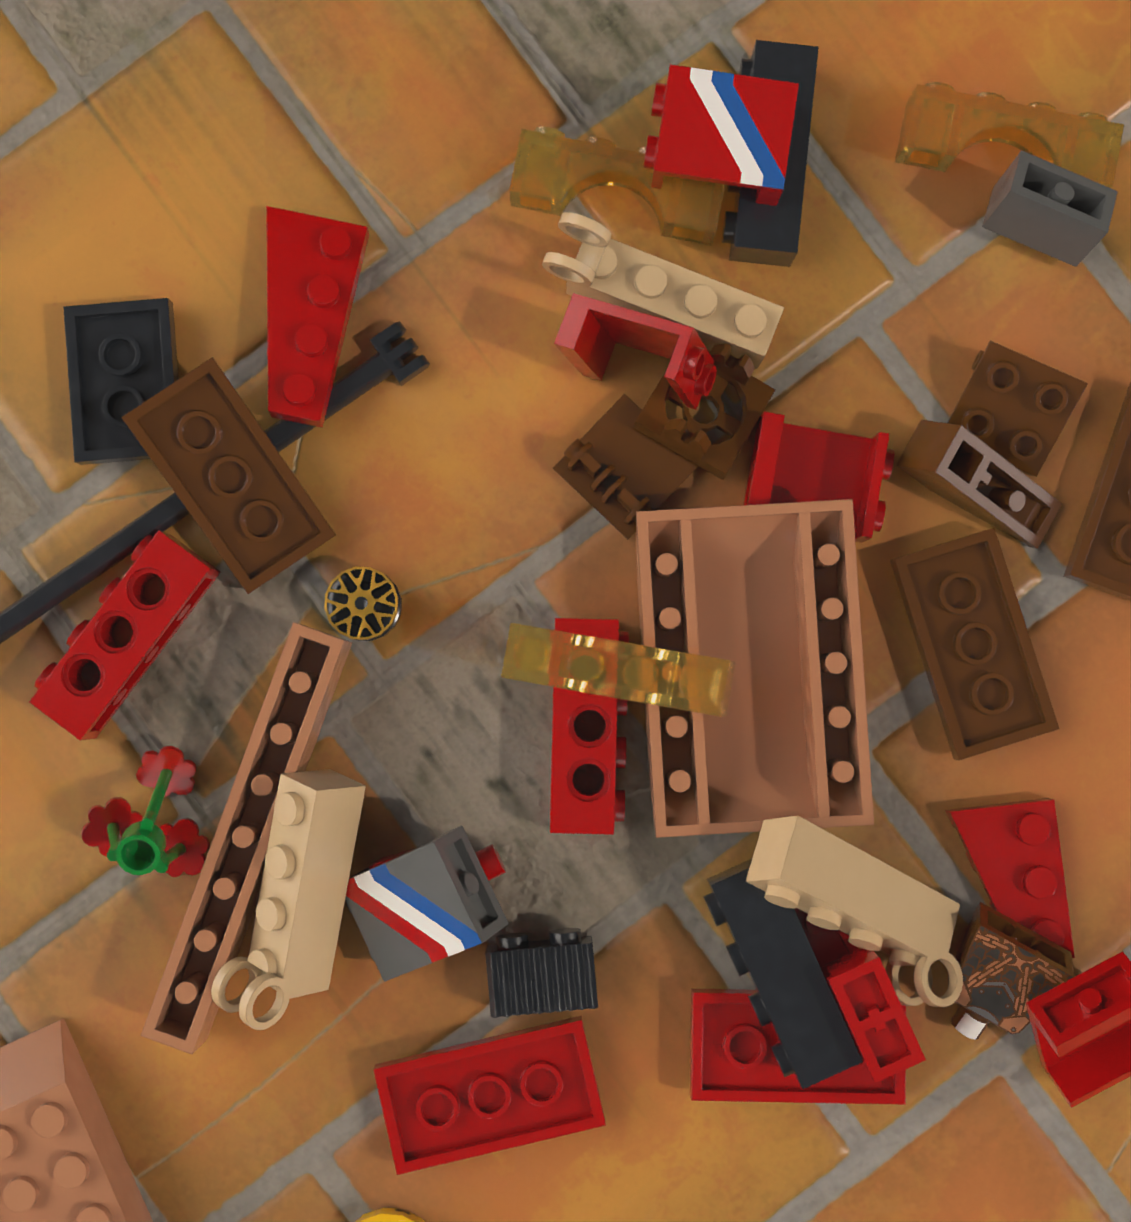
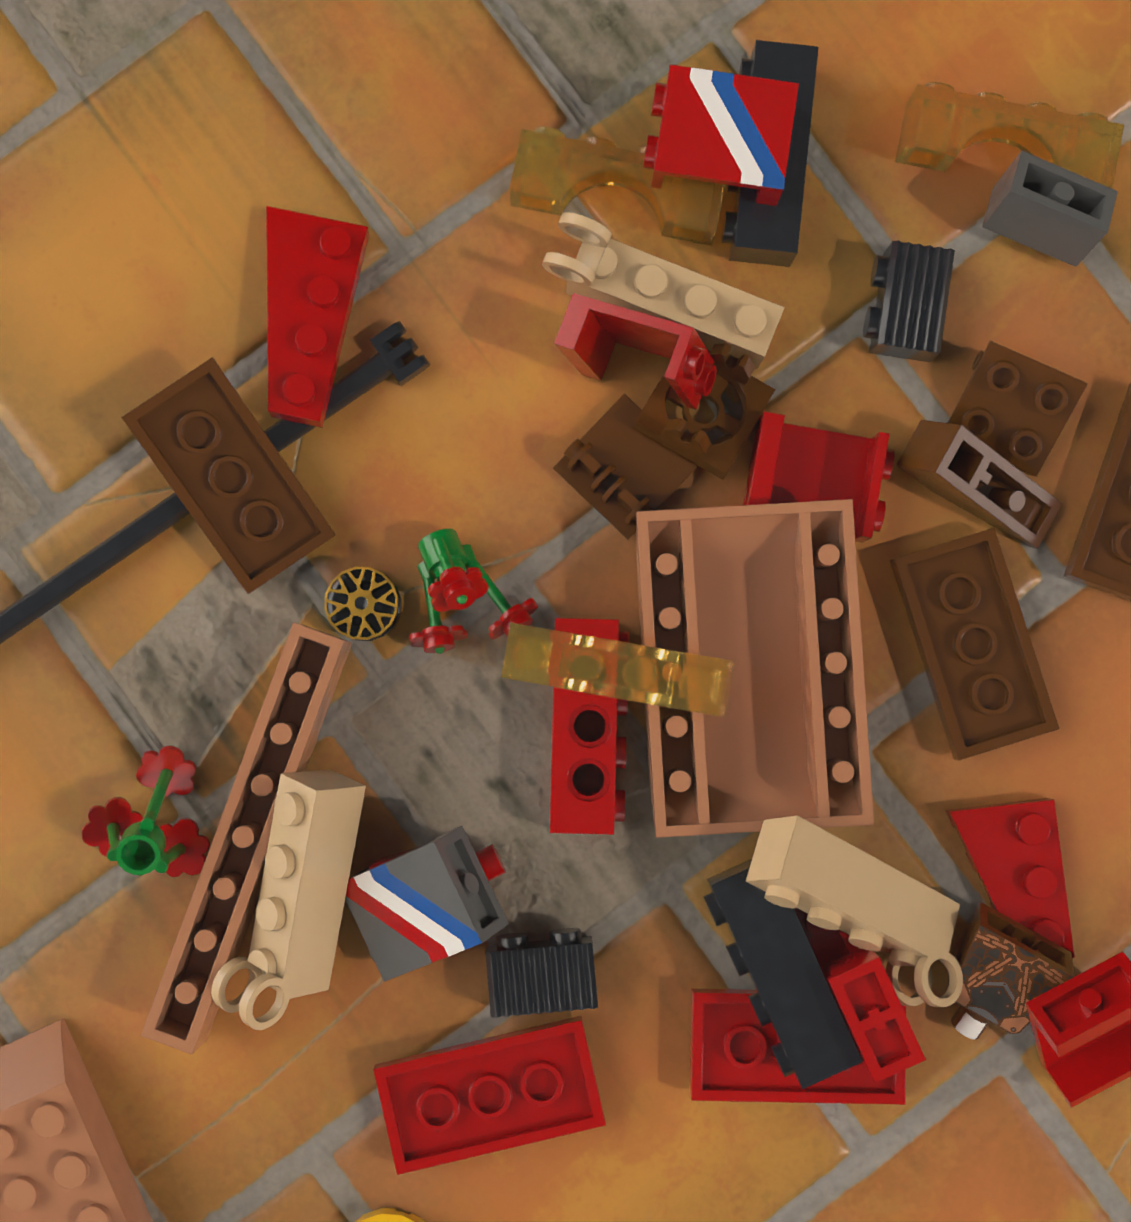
red brick [29,530,221,741] -> none
black plate [63,298,179,465] -> none
none -> plant [409,528,538,654]
none -> black brick [863,240,955,362]

